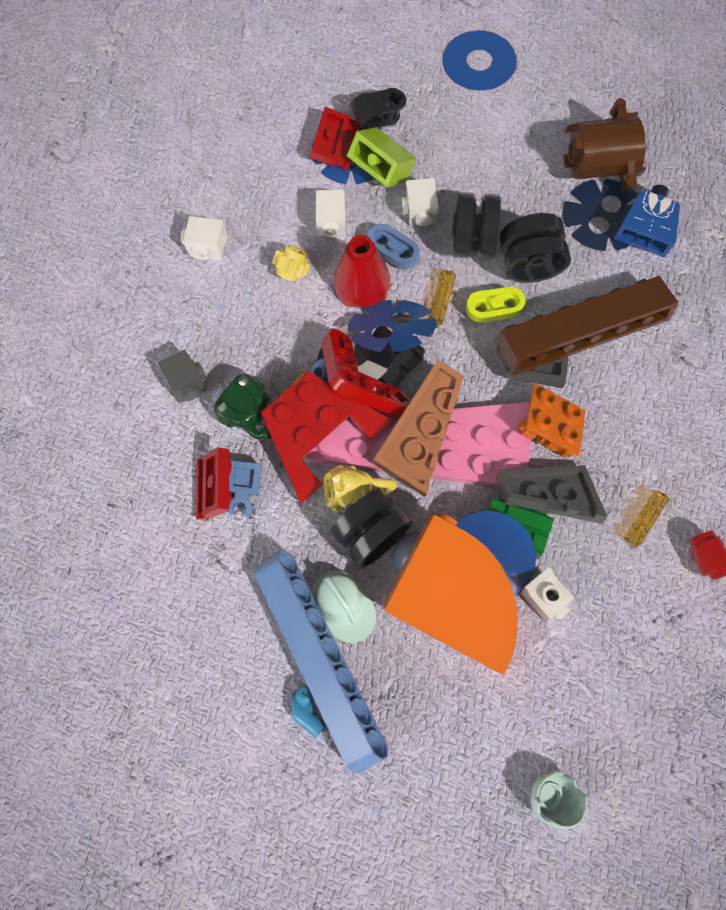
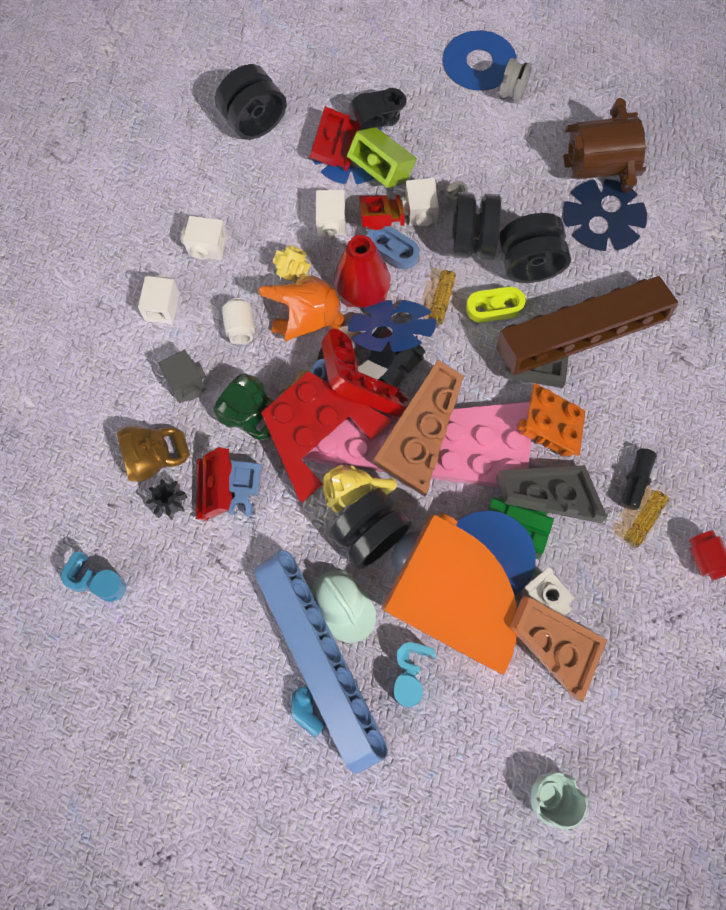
blue torso [614,184,680,258] -> none
none -> dark azure leg [61,552,126,602]
none -> pearl gold piece [117,425,190,482]
none -> white brick [138,275,180,324]
none -> black gear [146,479,188,520]
none -> black wheel [215,64,287,140]
none -> white brick [222,298,255,345]
none -> orange piece [259,275,345,342]
none -> red plate [359,195,405,230]
none -> medium azure leg [393,642,436,708]
none -> light grey hinge [445,181,468,207]
none -> light grey wheel [499,58,532,103]
none -> nougat wing [510,596,607,702]
none -> black axle [621,448,657,510]

